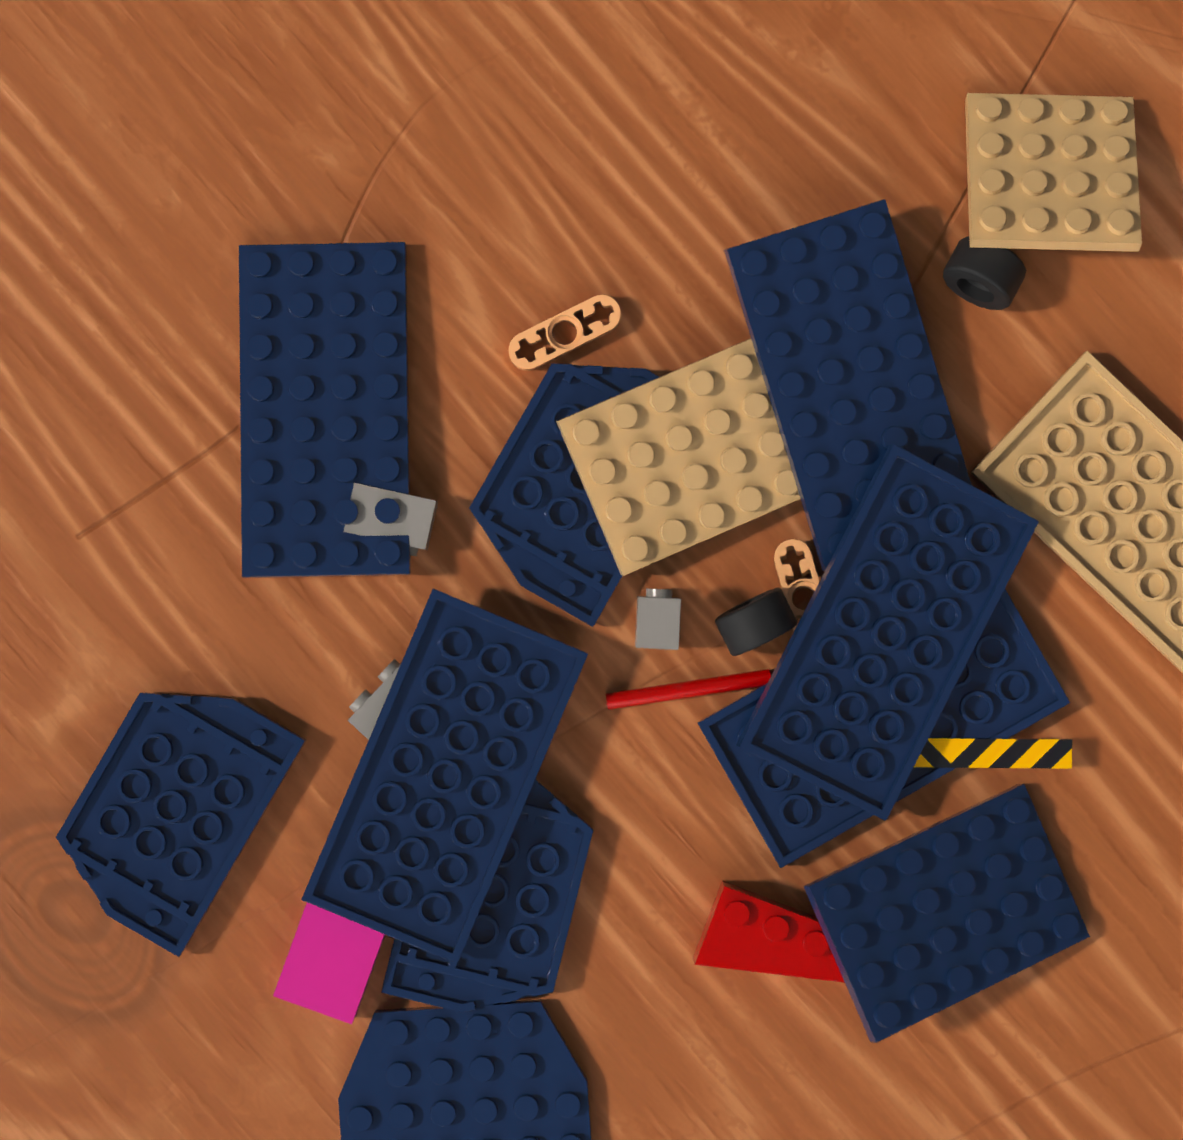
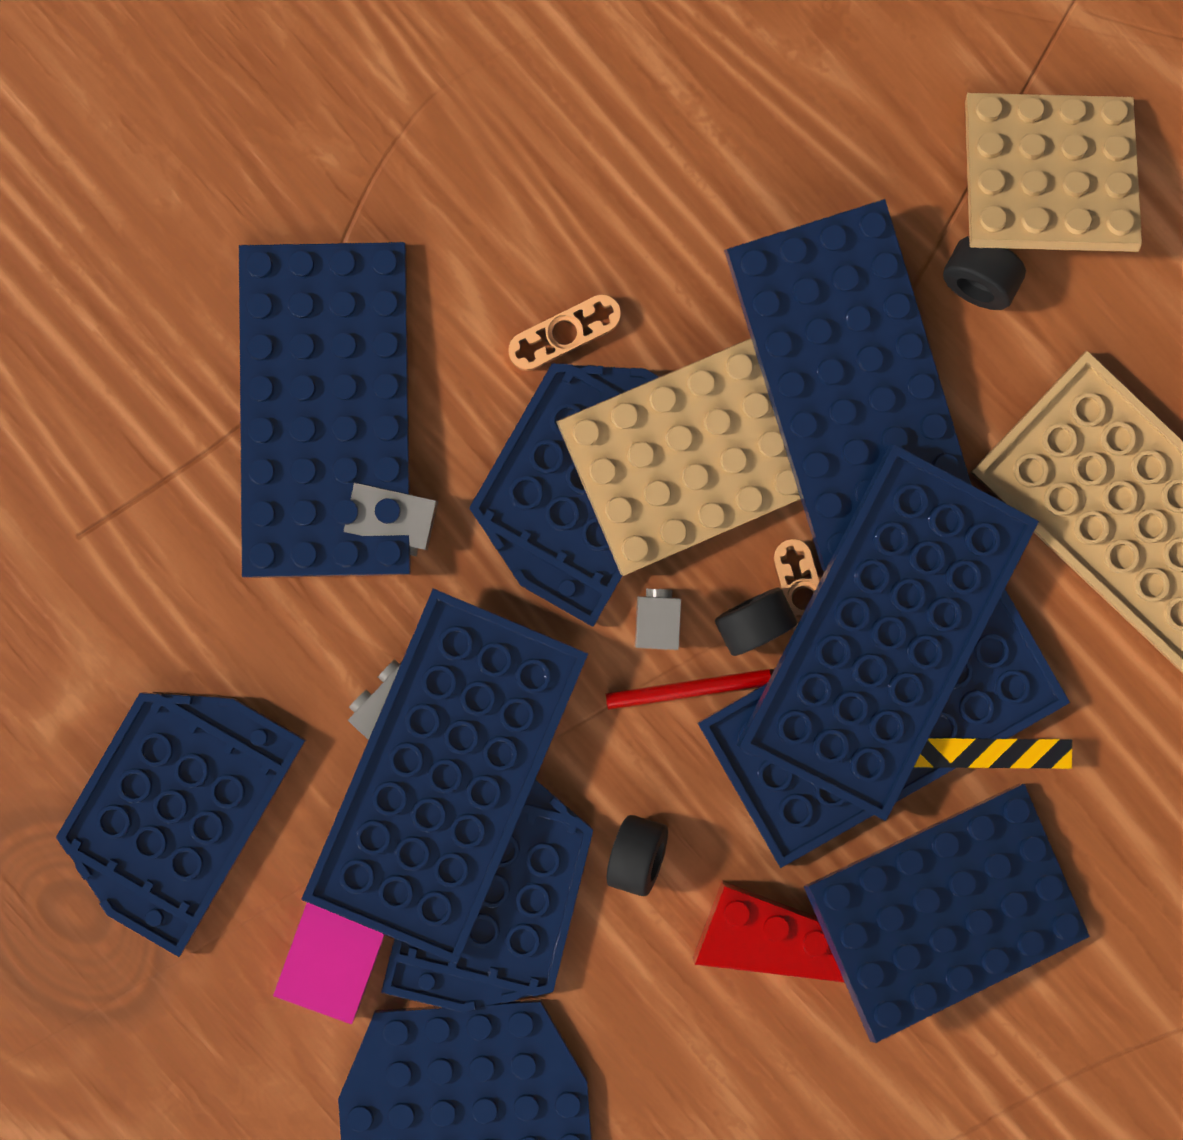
none -> black tyre [606,815,668,897]

